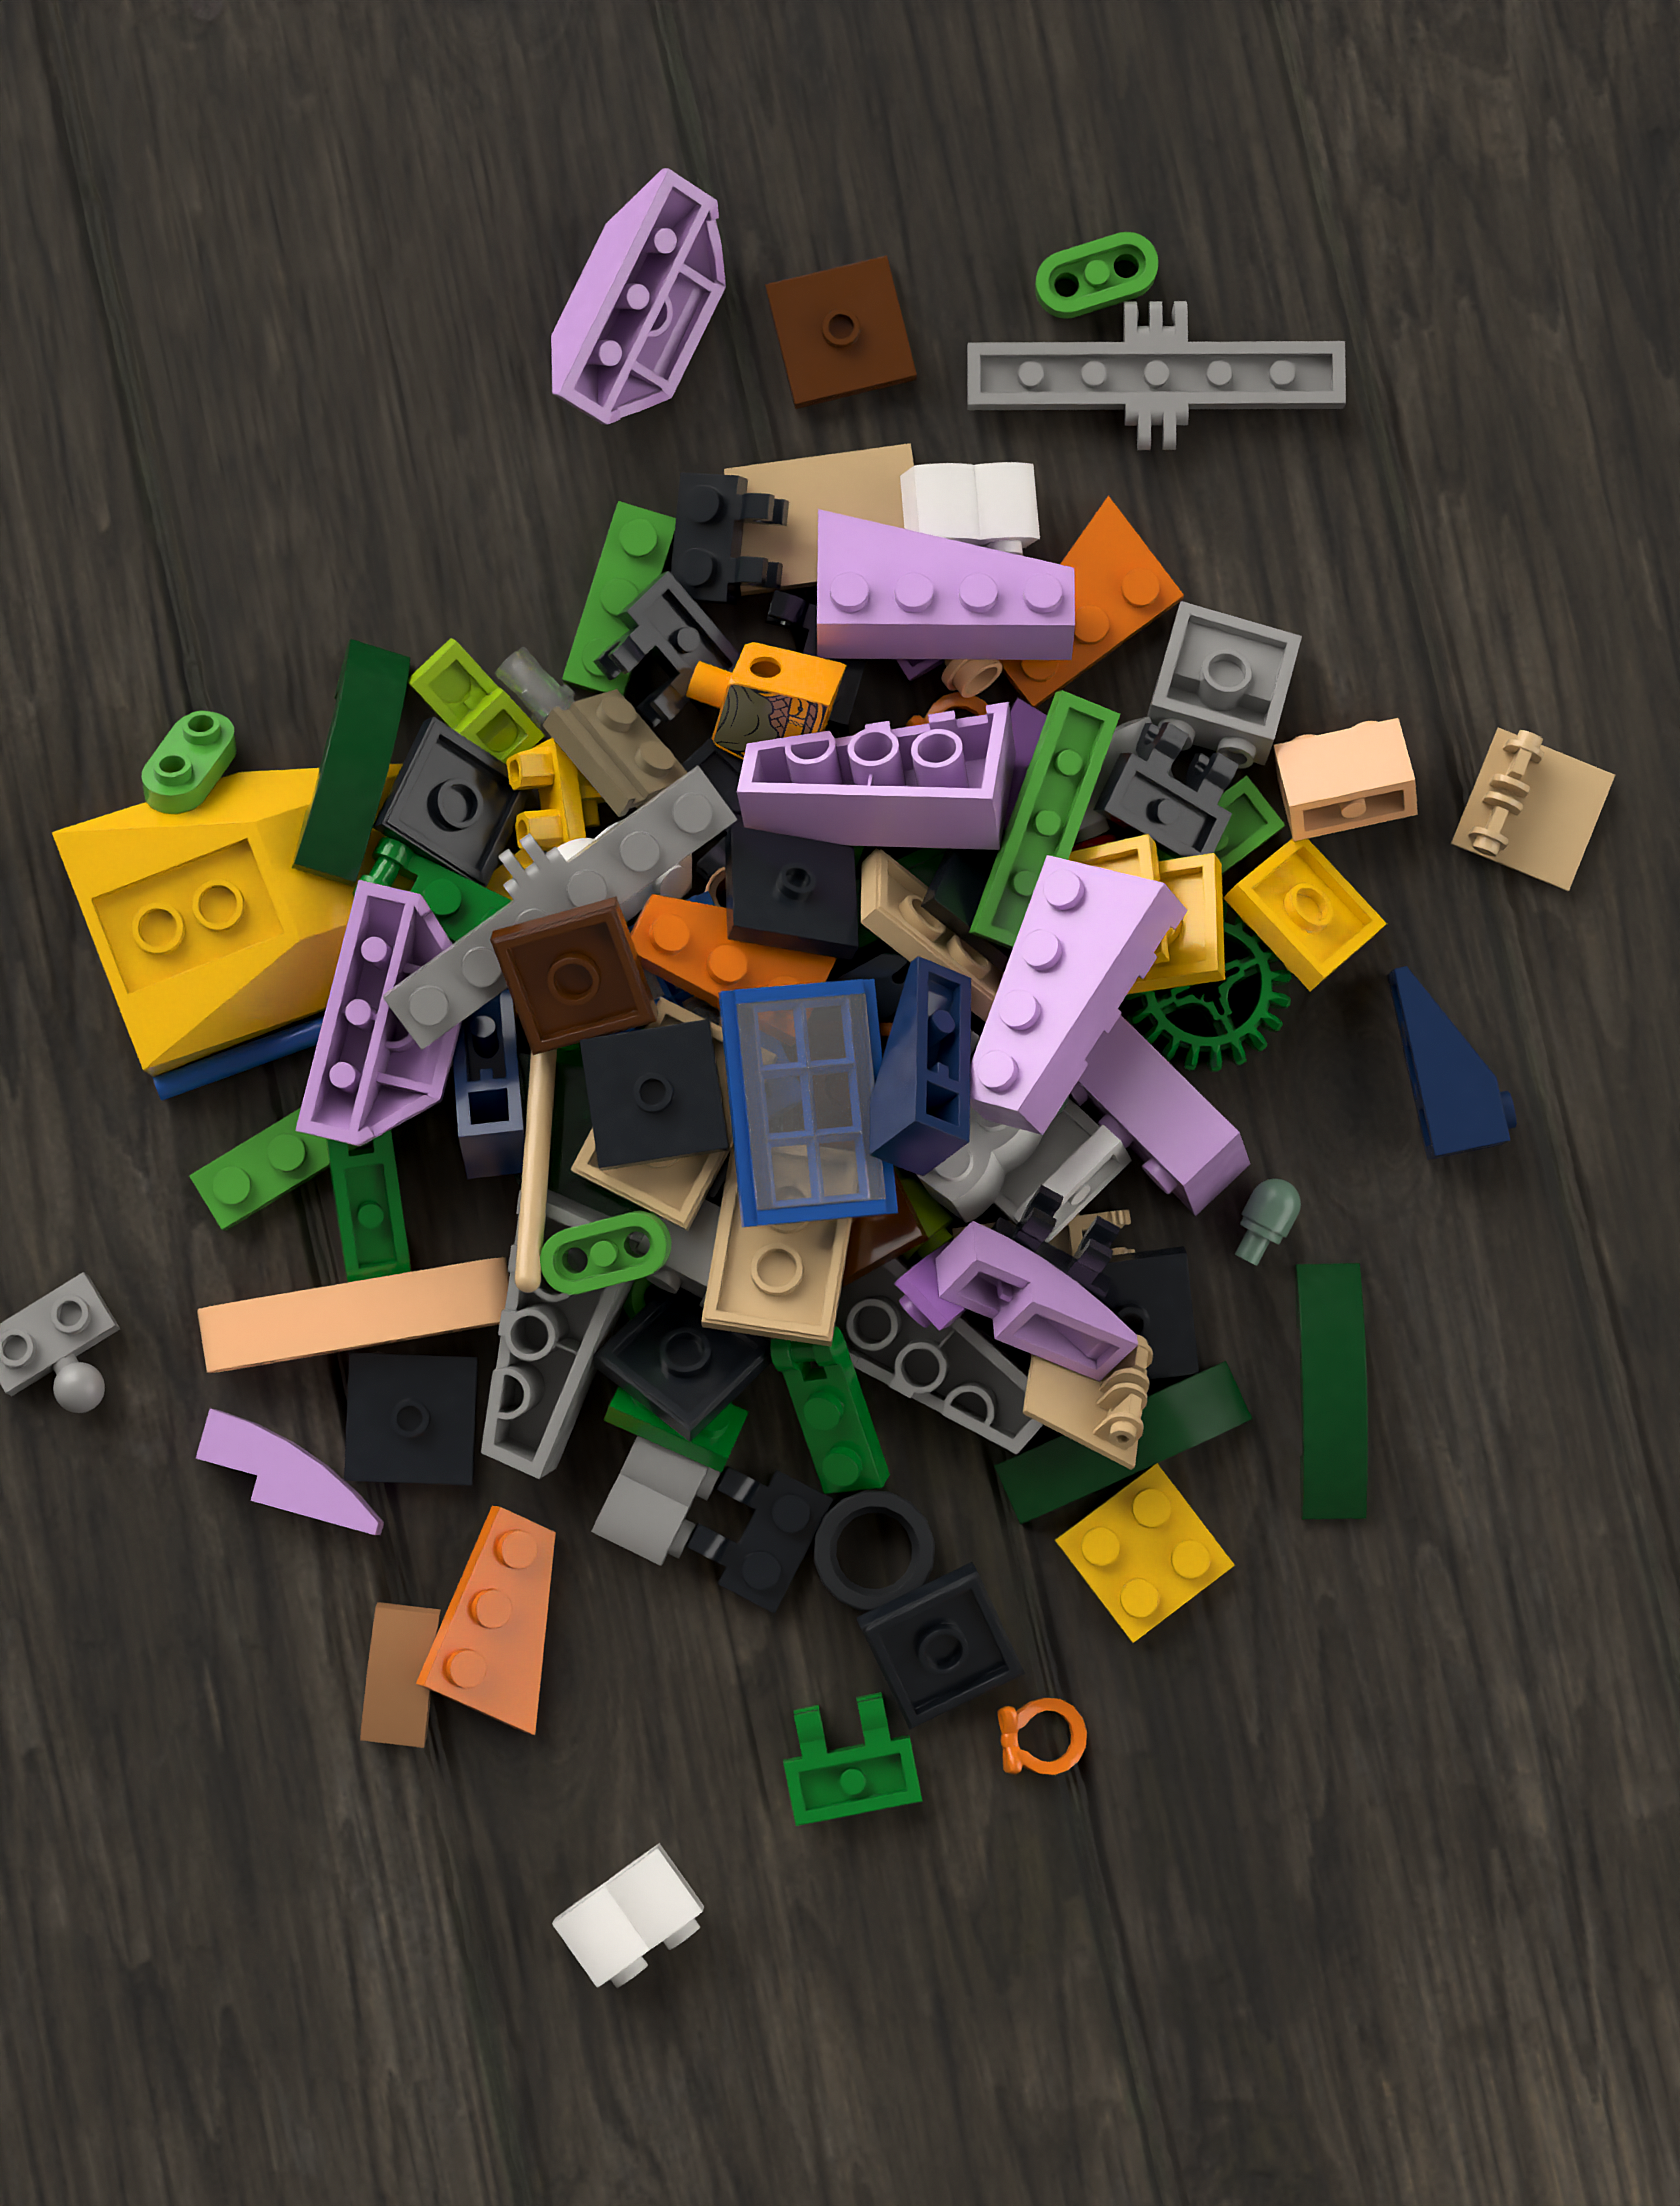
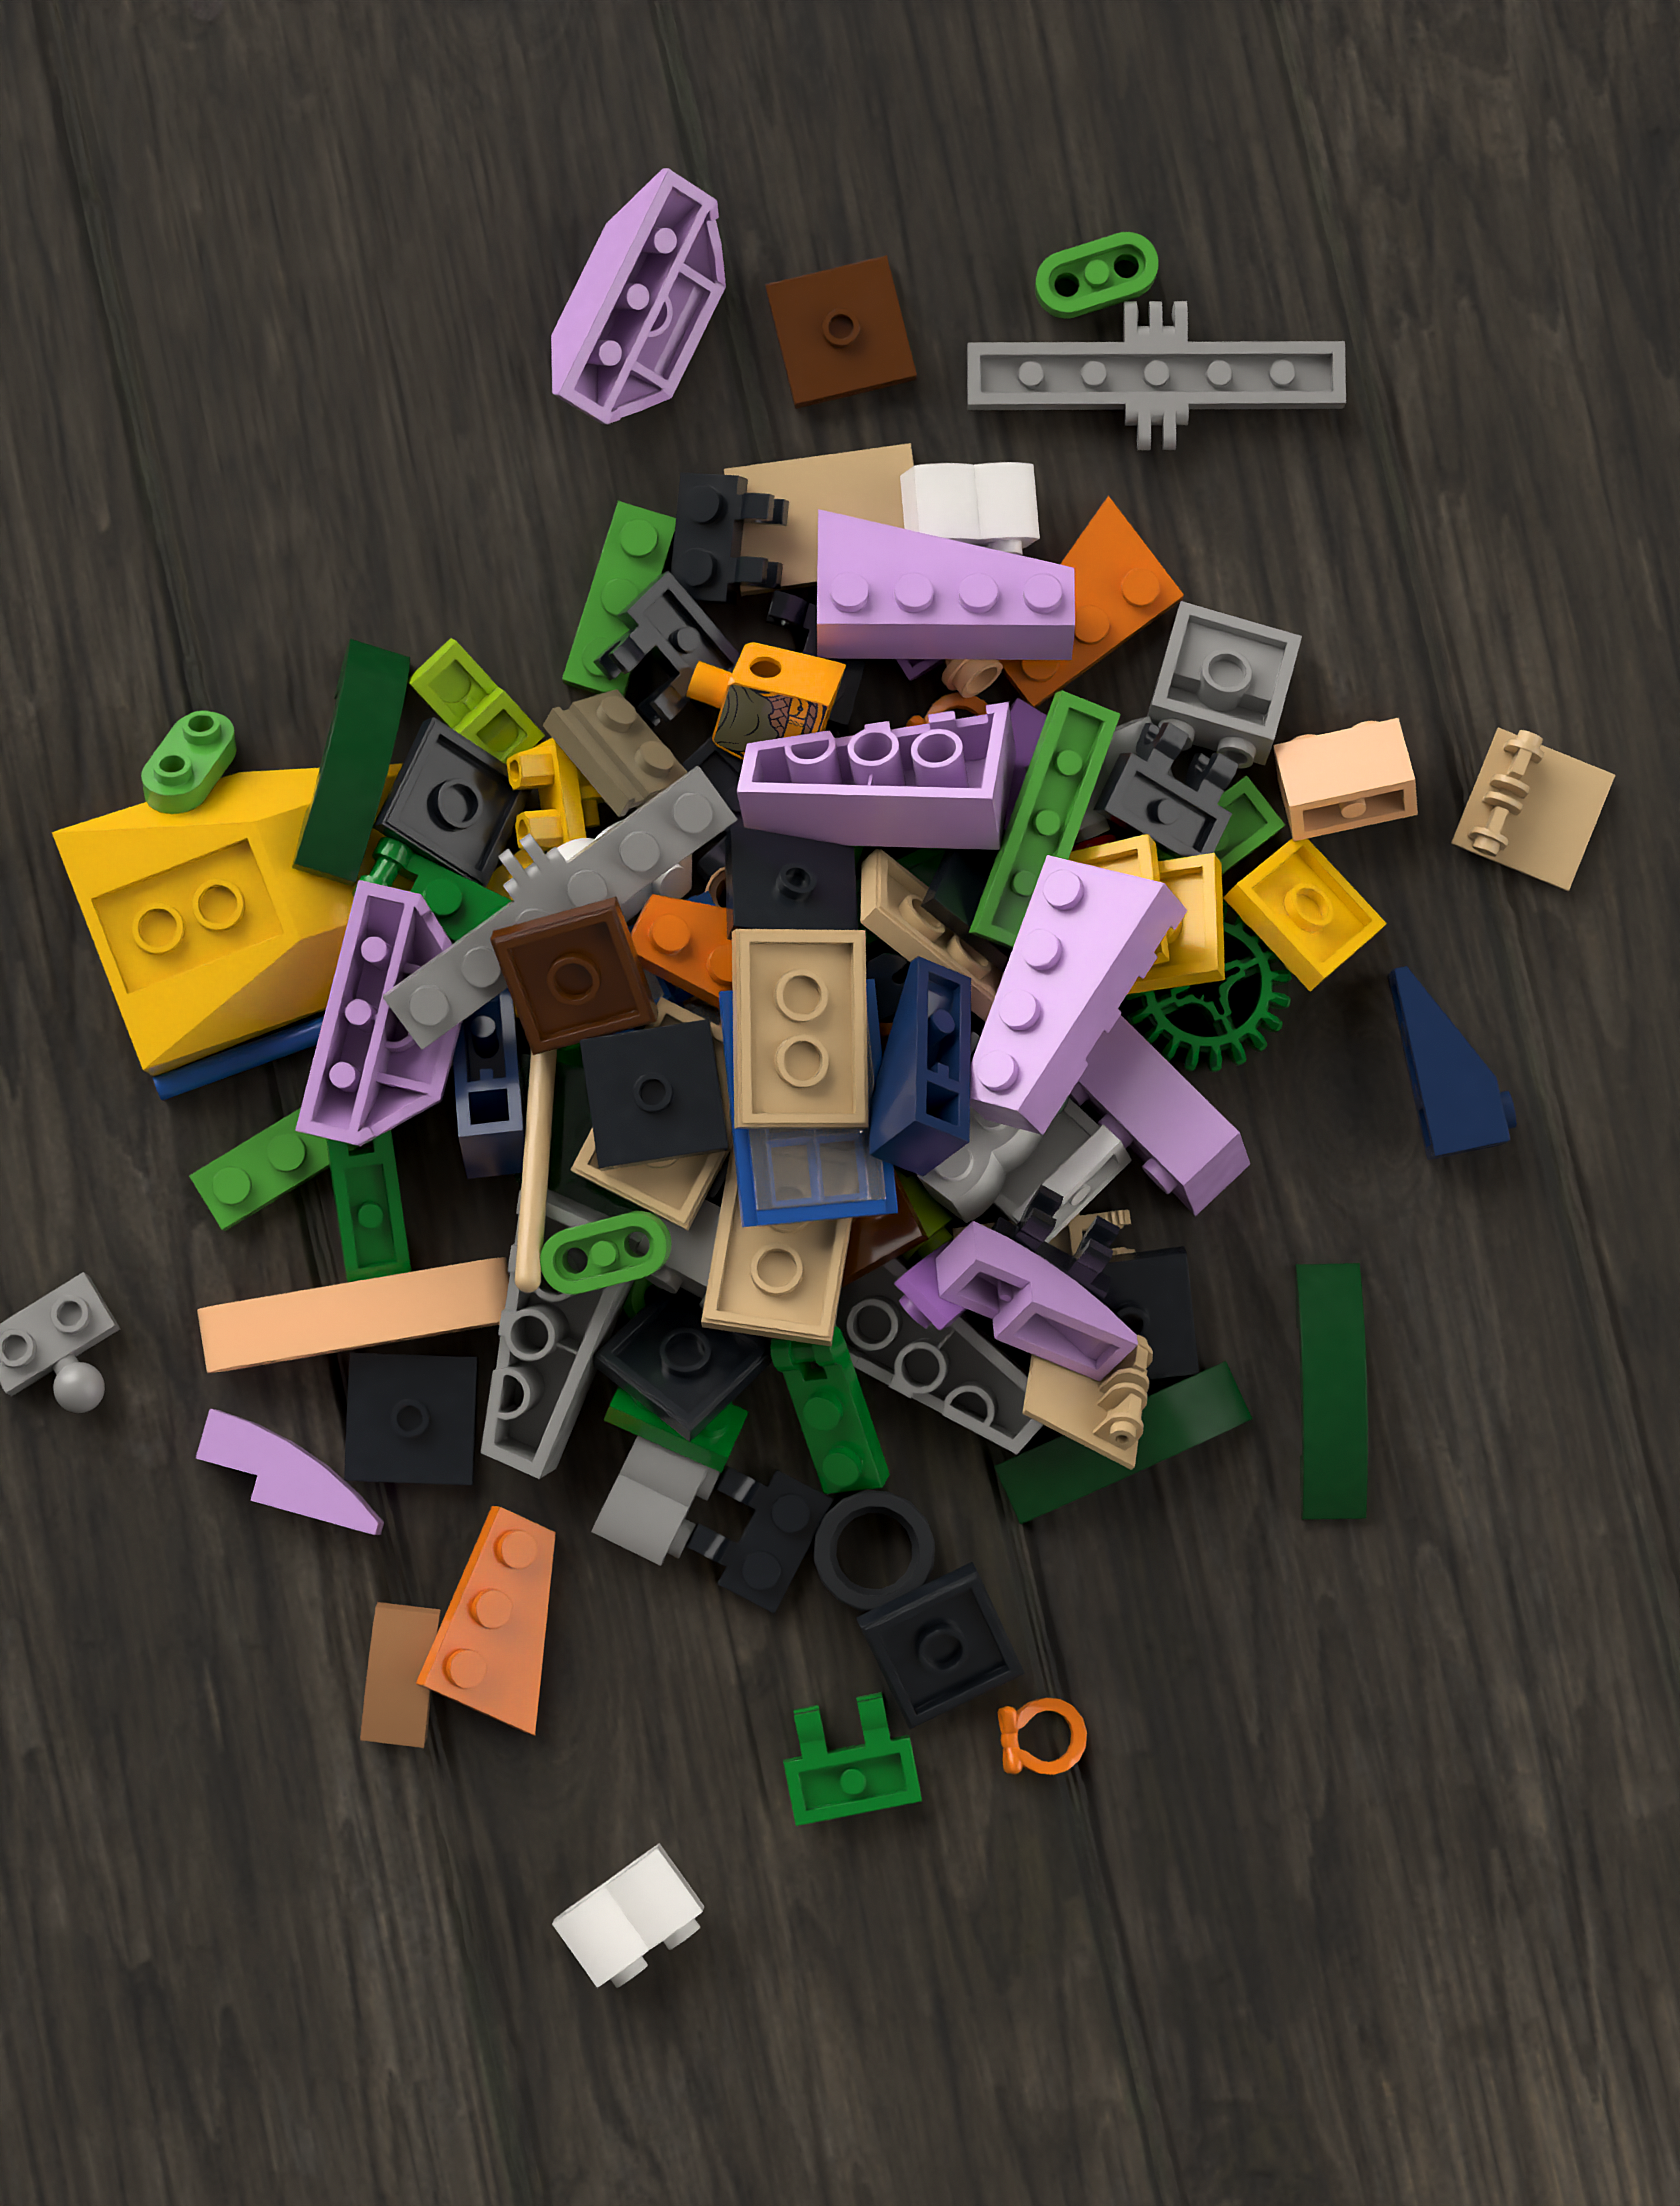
clear pin [495,647,576,728] -> none
yellow plate [1054,1463,1235,1643] -> none
sand green cylinder [1235,1178,1301,1266] -> none
none -> tan tile [732,929,869,1129]

